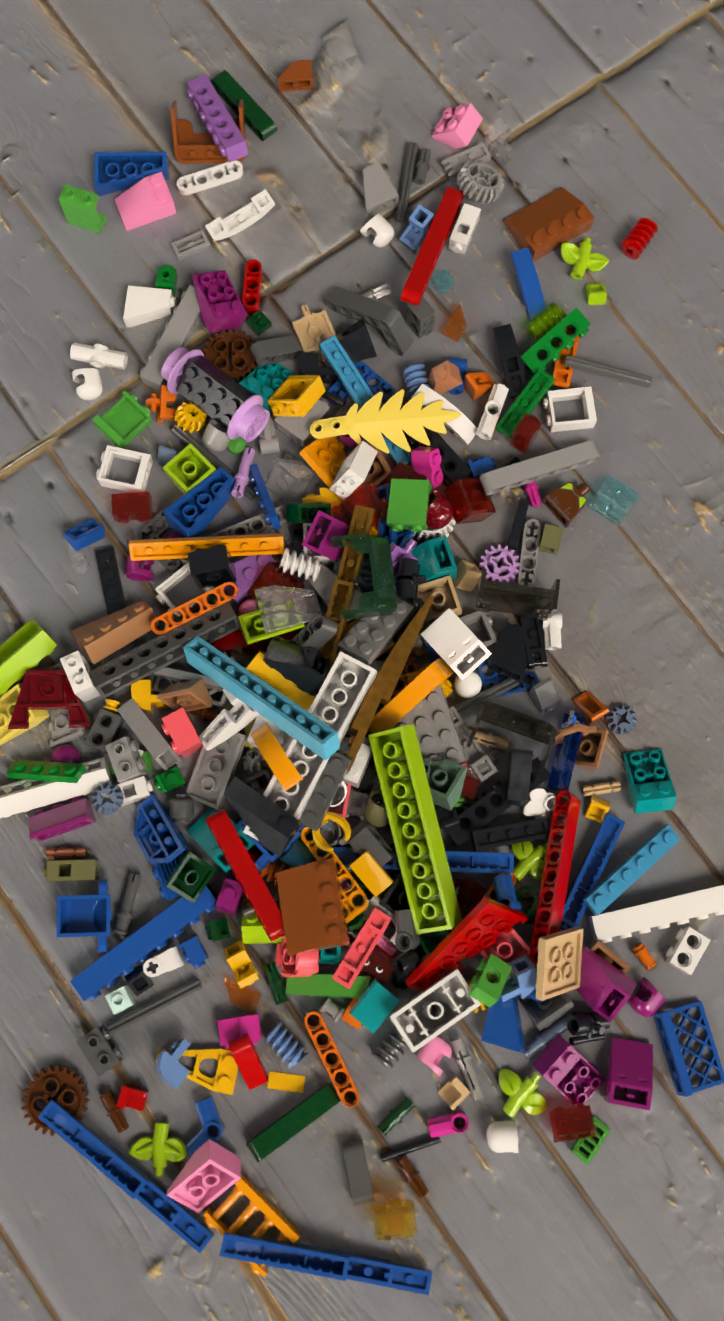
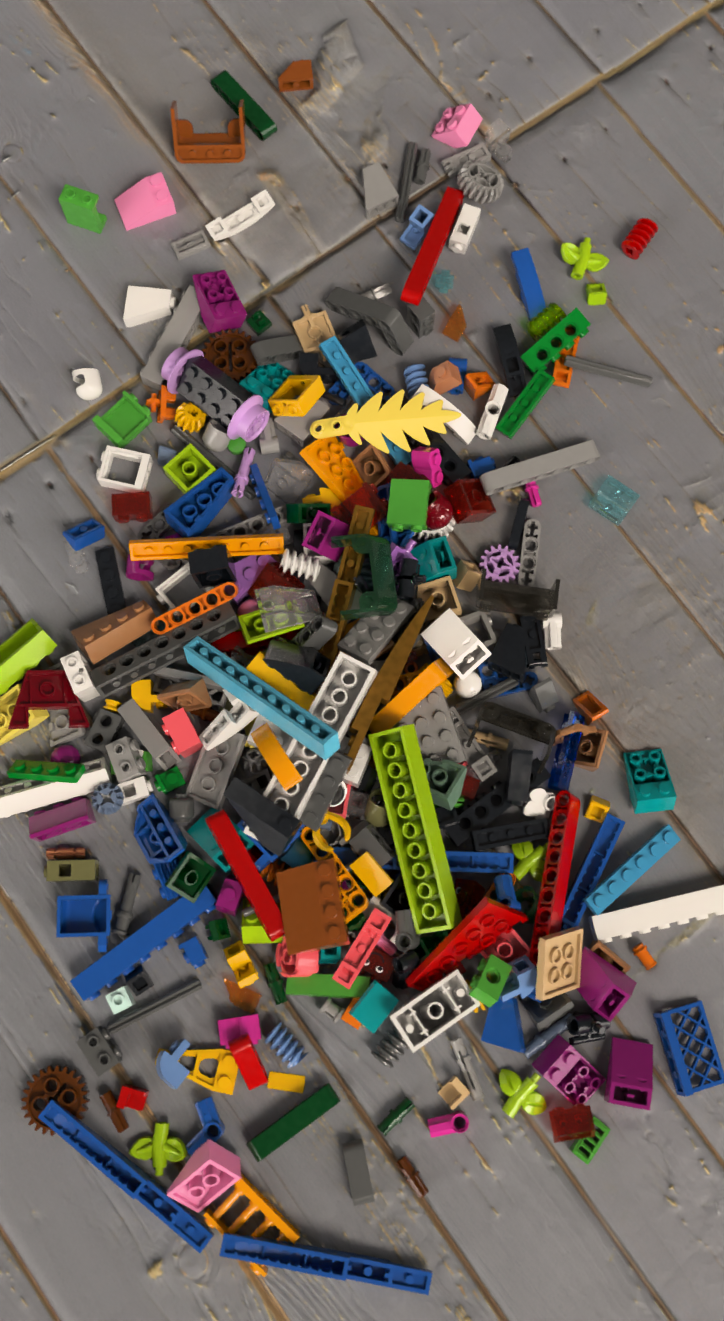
white piece [70,343,128,370] -> none
blue wedge [94,152,169,196] -> none
white piece [143,946,184,977] -> none
green brick [155,264,178,295] -> none
white beam [177,160,243,195] -> none
medium lavender brick [187,75,249,163] -> none
red beam [242,259,263,316] -> none
orange beam [304,1010,359,1107] -> none
white window [330,441,378,500] -> none
white helmet [360,214,394,248] -> none
clear yellow brick [372,1198,417,1240] -> none
black bar [380,1136,441,1162] -> none
bright pink helmet [416,1037,452,1077] -> none
white helmet [487,1121,520,1153] -> none
dark orange slope [503,187,594,262] -> none
clear red brick [509,413,542,454] -> none
olive brick [538,523,564,555] -> none
reddish brown torso [542,482,590,528] -> none
white window [543,387,597,432] -> none
tan axle [582,781,621,796] -> none
sand blue gear [606,704,637,735] -> none
magenta helmet [629,977,666,1017] -> none
white brick [665,927,711,975] -> none

